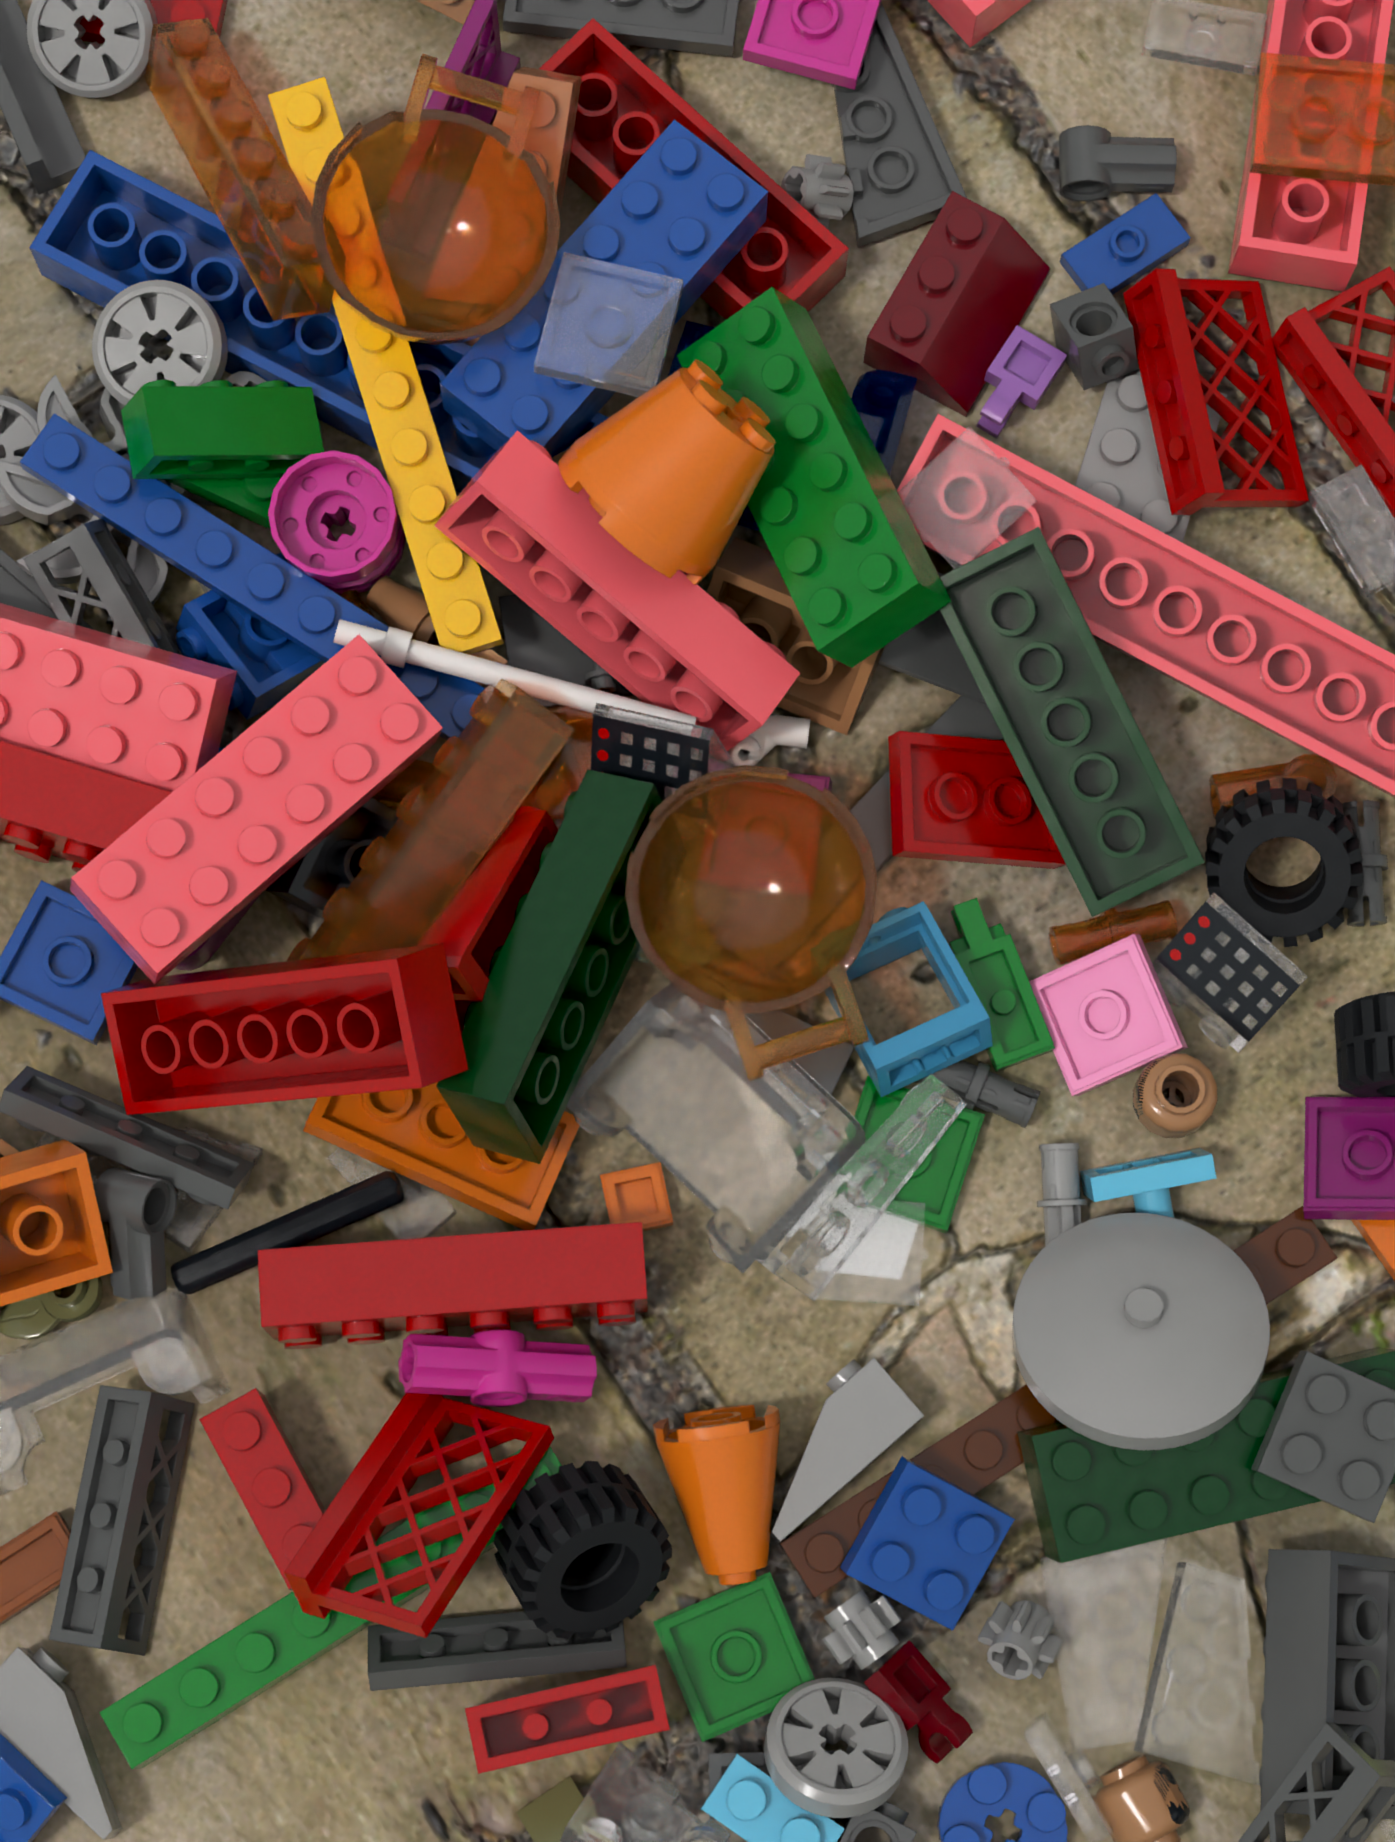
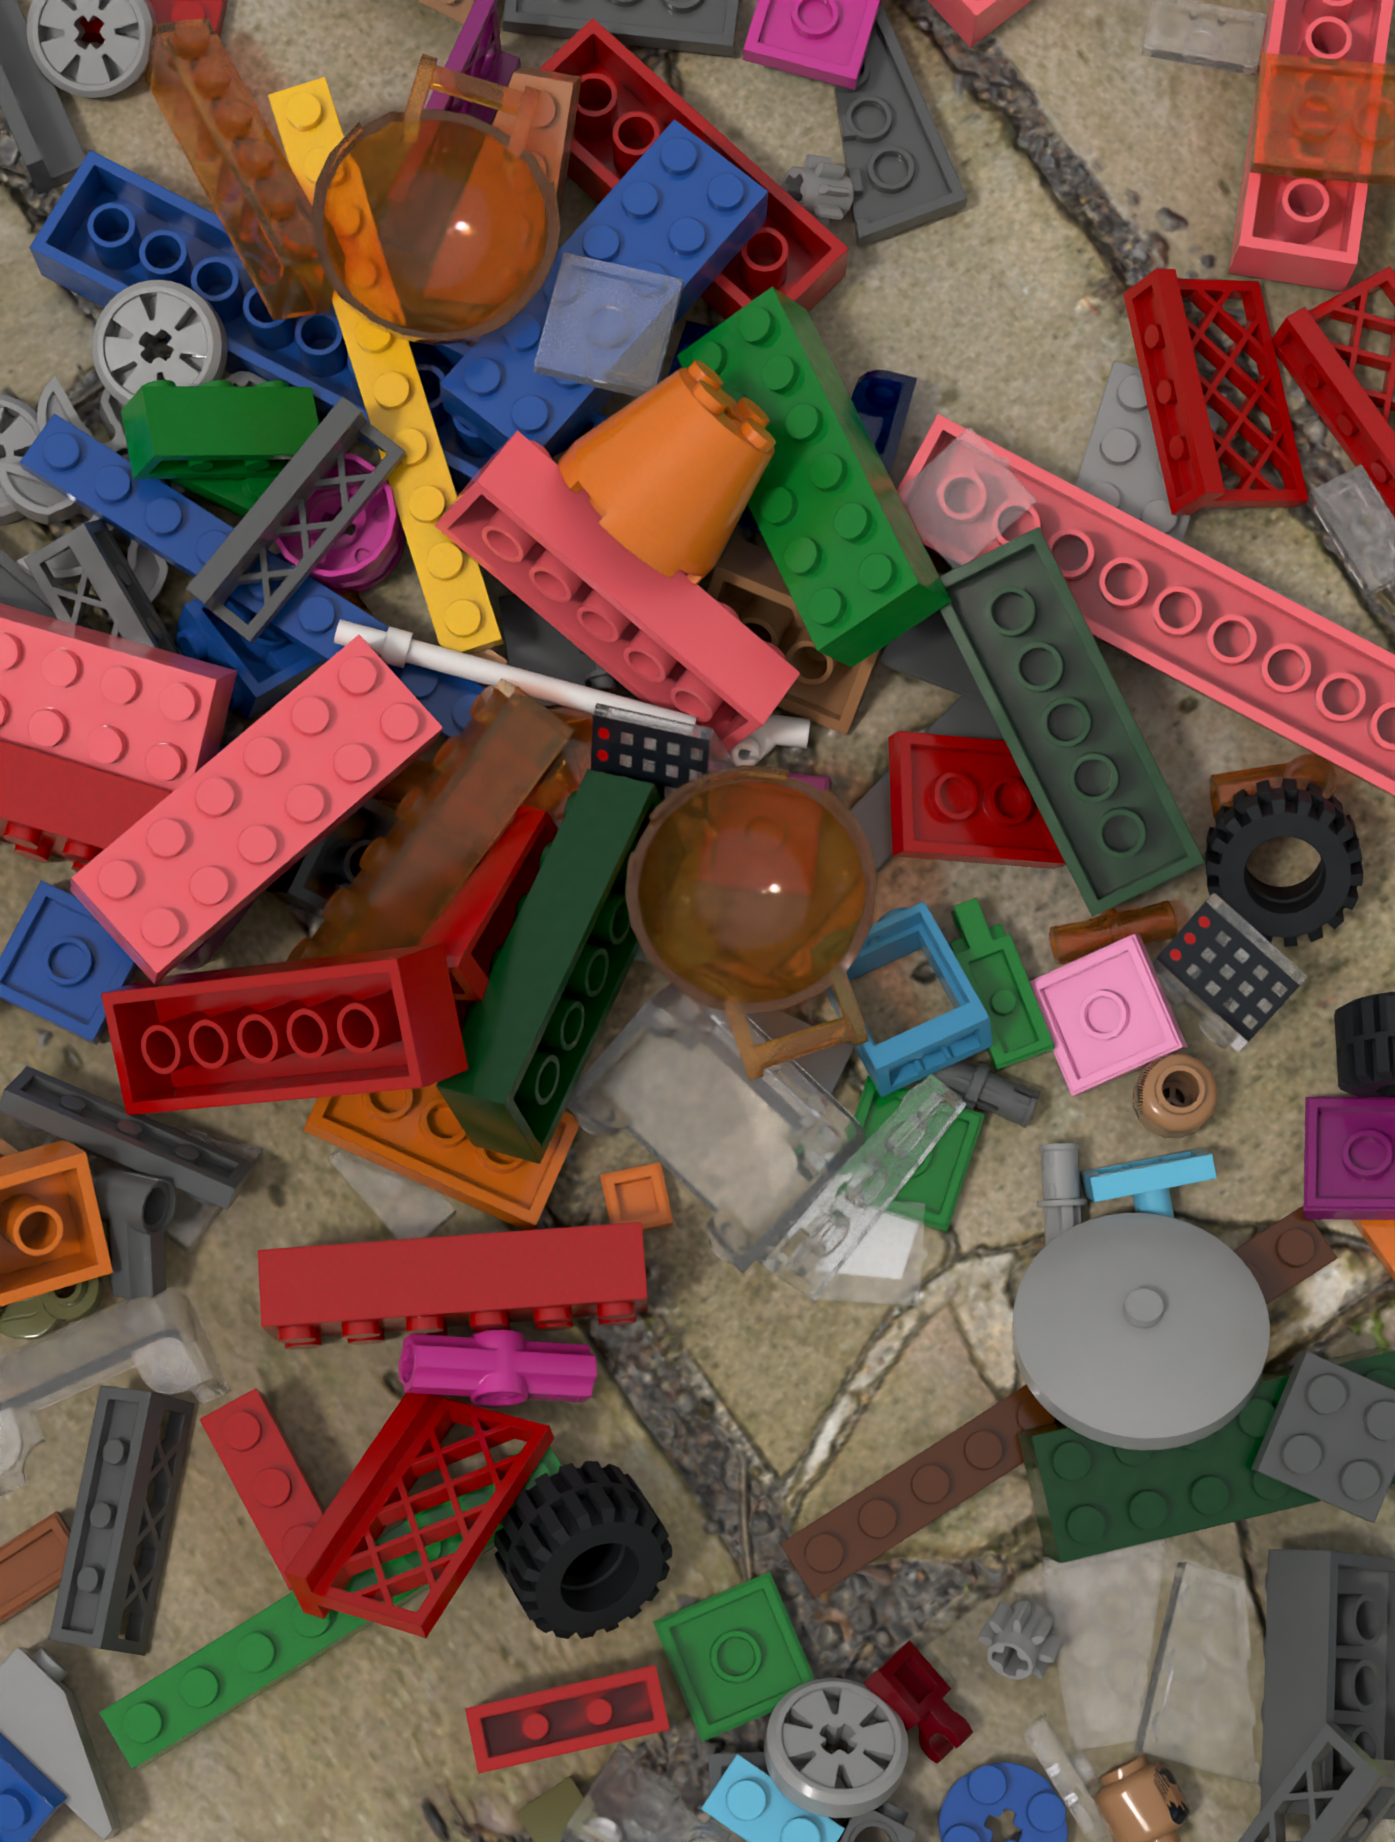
black axle [170,1171,405,1295] -> none
medium nougat cone [366,576,440,646] -> none
dark grey plate [368,1611,627,1691] -> none
orange cone [653,1405,780,1585] -> none
light grey slope [770,1358,924,1544] -> none
light grey gear [822,1589,902,1670] -> none
blue plate [840,1456,1015,1631] -> none
dark red slope [863,191,1051,417] -> none
medium lavender plate [976,325,1067,438] -> none
dark grey brick [1050,283,1138,390] -> none
dark grey piece [1059,125,1177,202] -> none
blue plate [1060,193,1191,295] -> none
dark grey pin [1342,800,1388,927] -> none
none -> dark grey fence [186,396,407,645]

